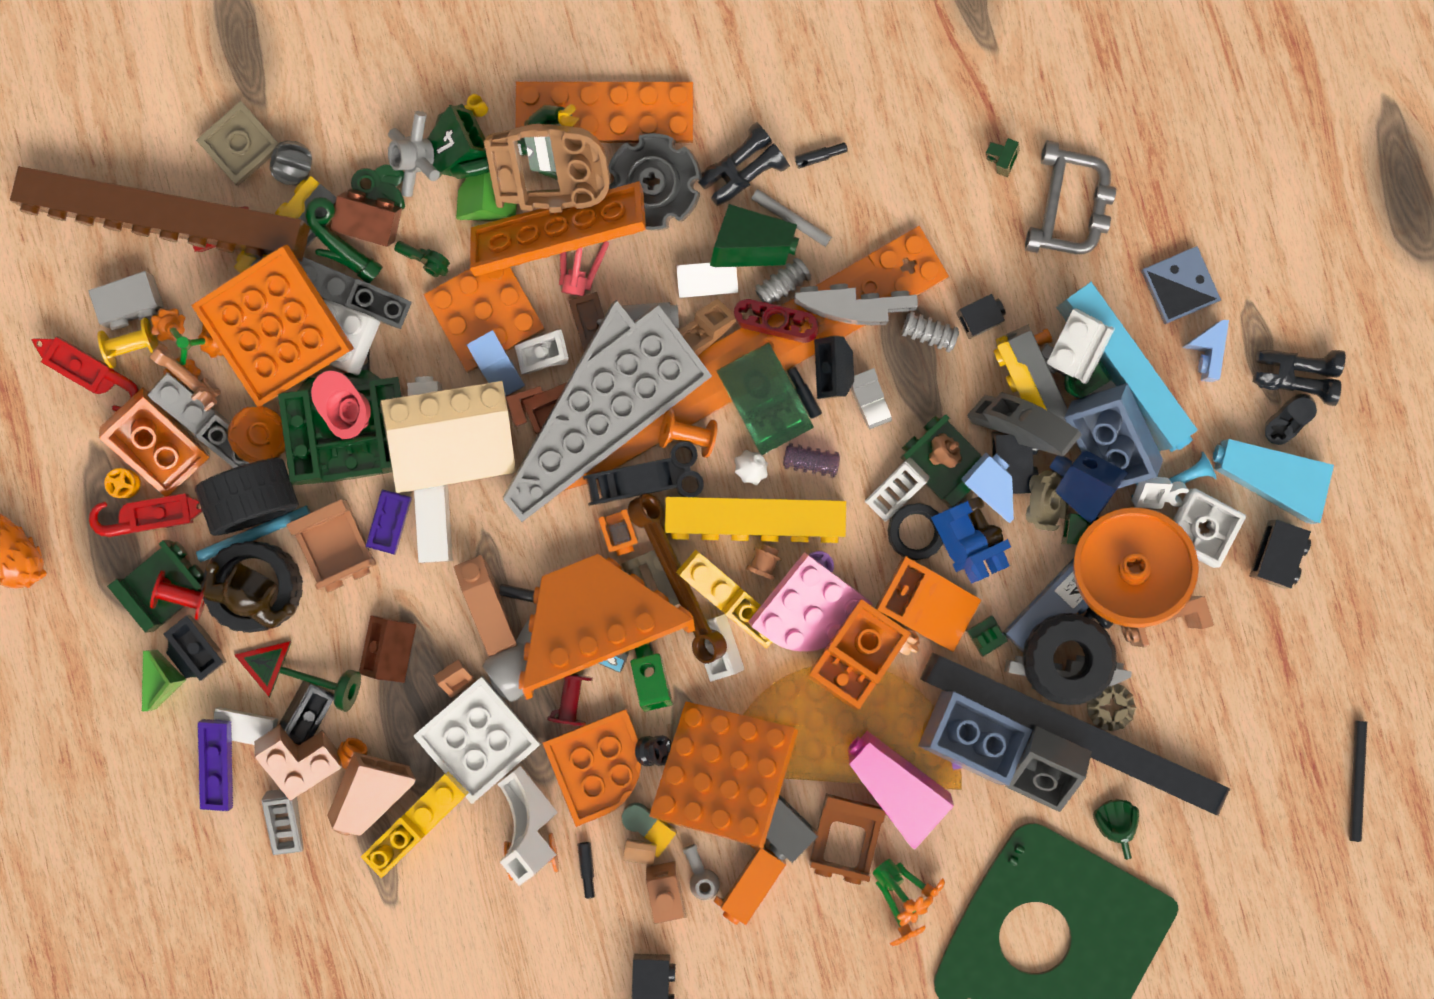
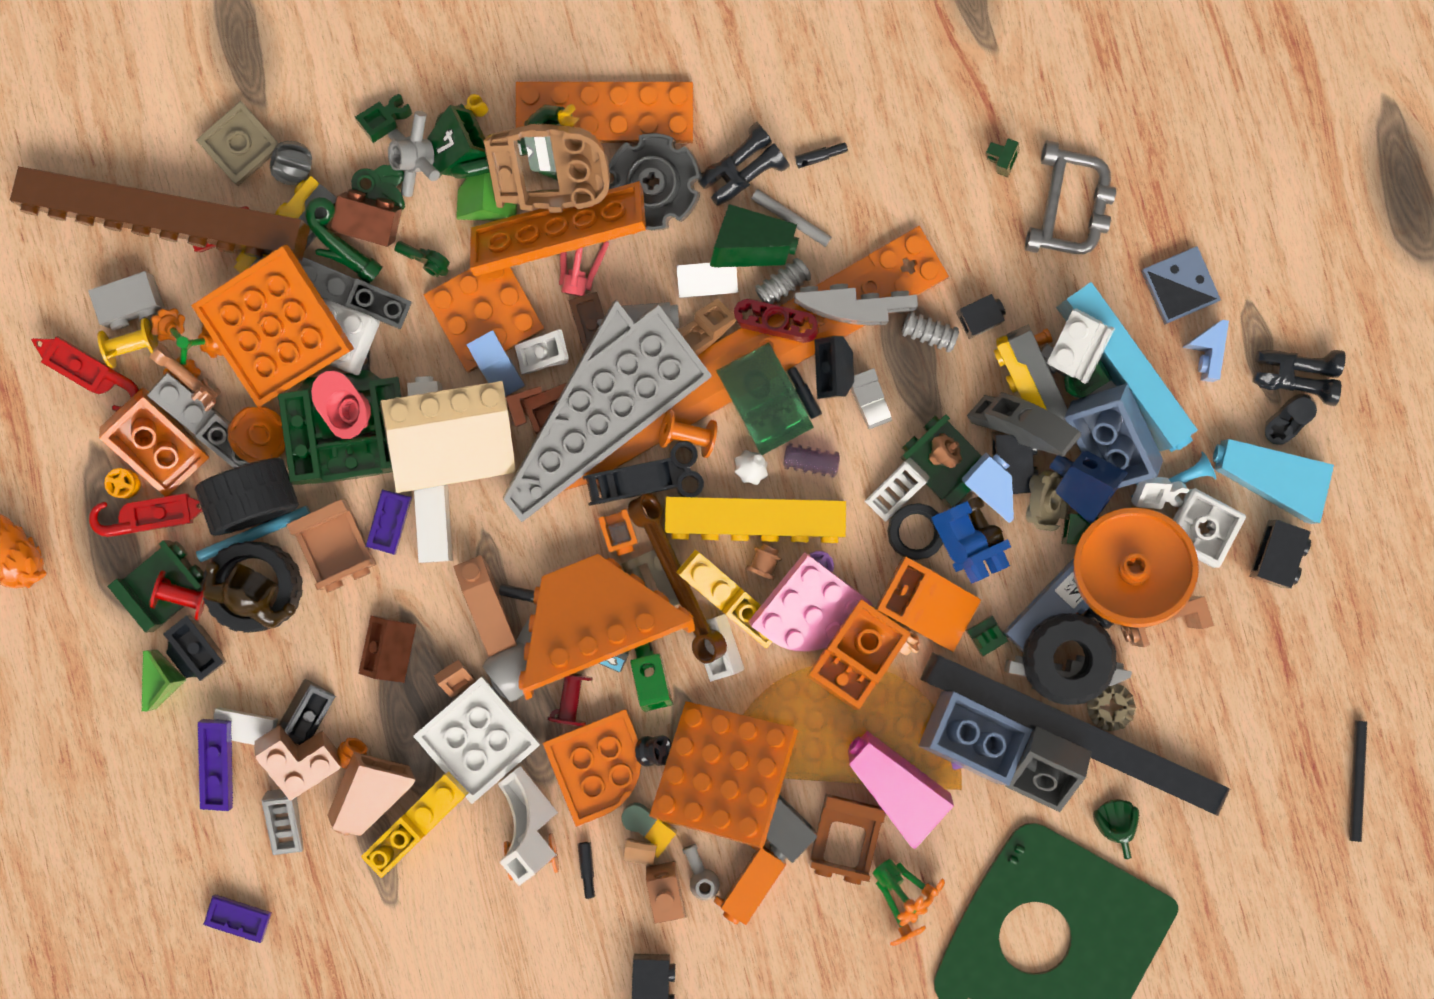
dark green piece [234,641,361,712] -> none
none -> dark purple plate [203,894,272,943]
none -> dark green plate [355,94,412,143]

